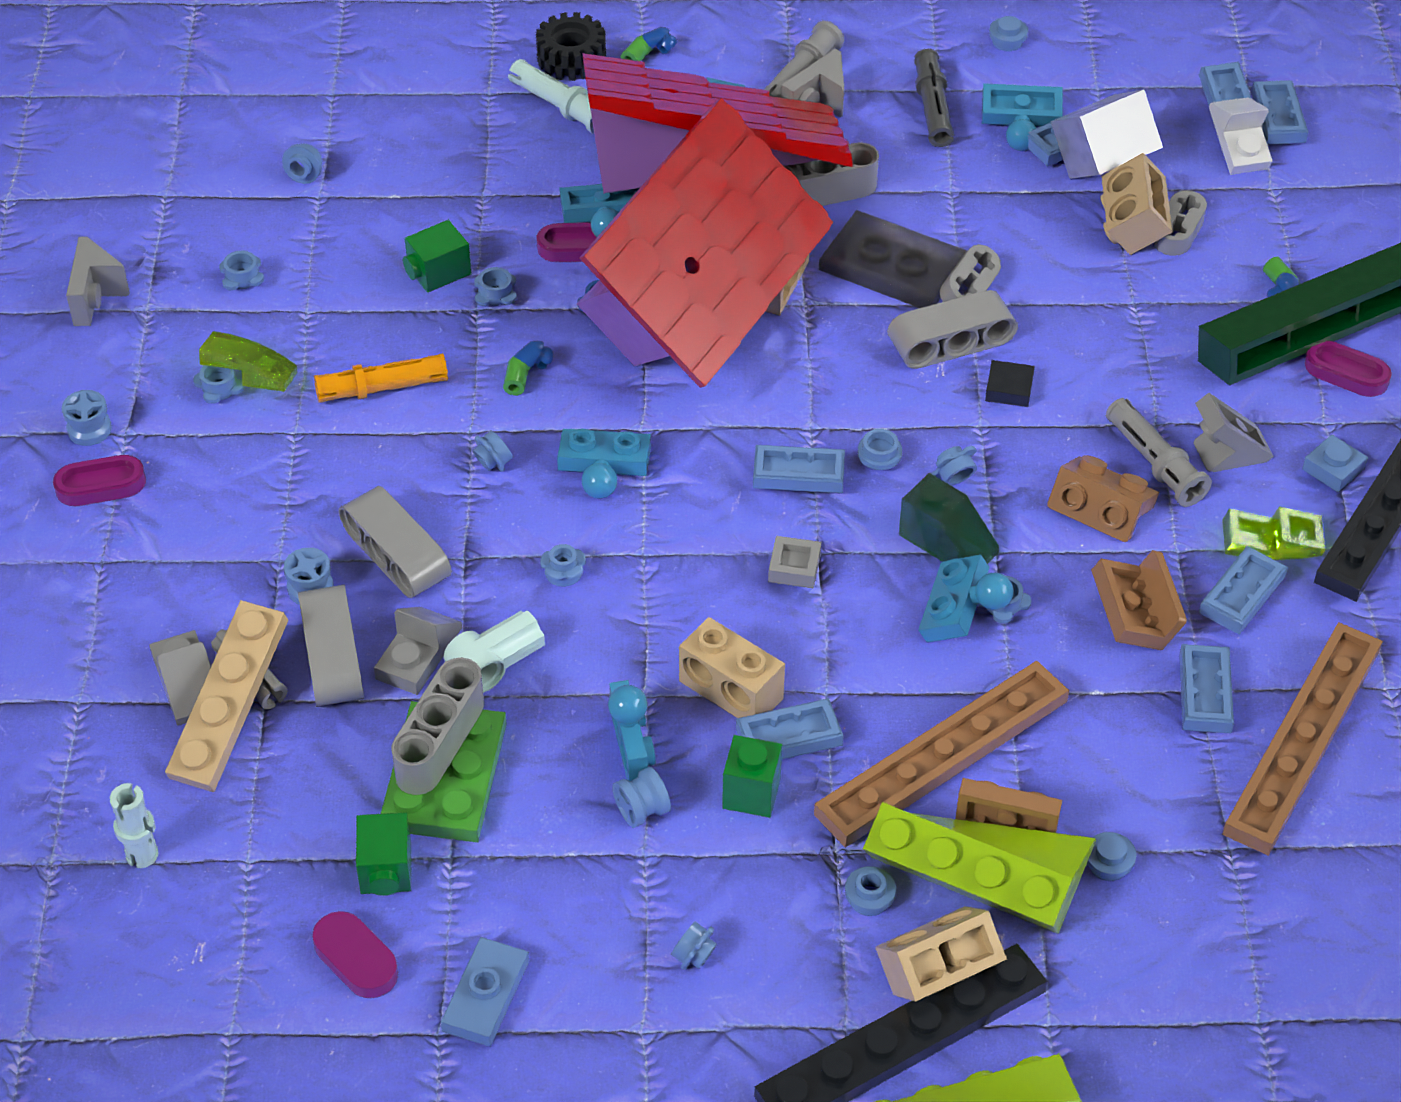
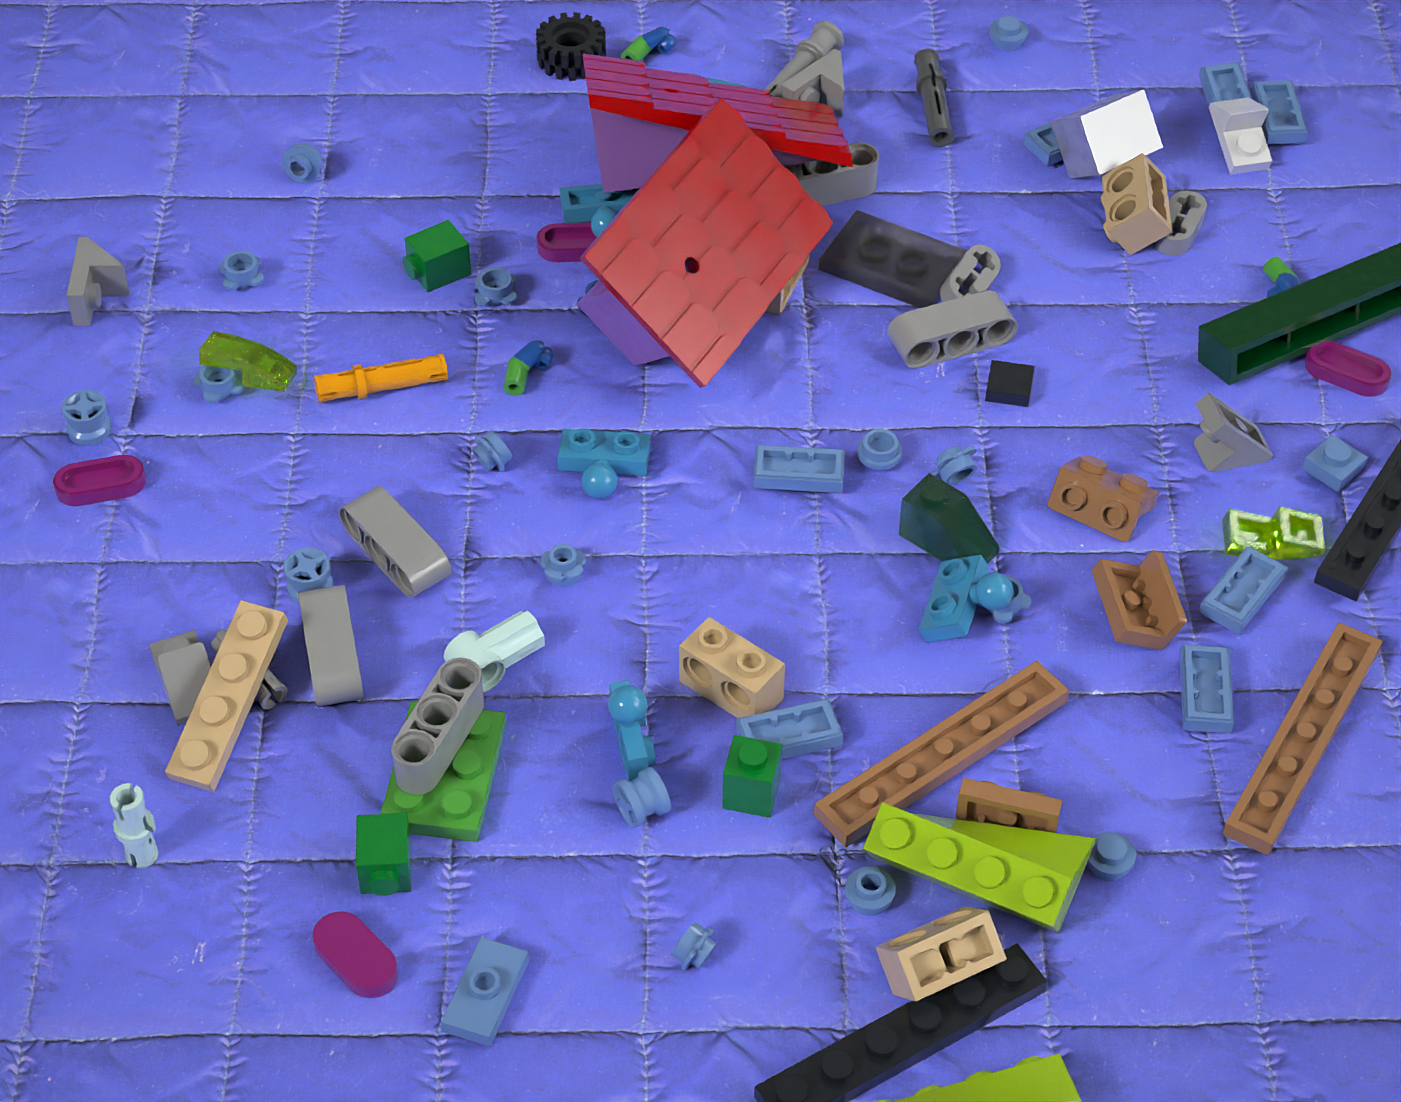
light grey slope [374,607,462,695] -> none
light aqua pin [508,59,594,134] -> none
light grey plate [768,536,821,588] -> none
dark azure plate [982,83,1063,151] -> none
light grey pin [1106,398,1212,507] -> none

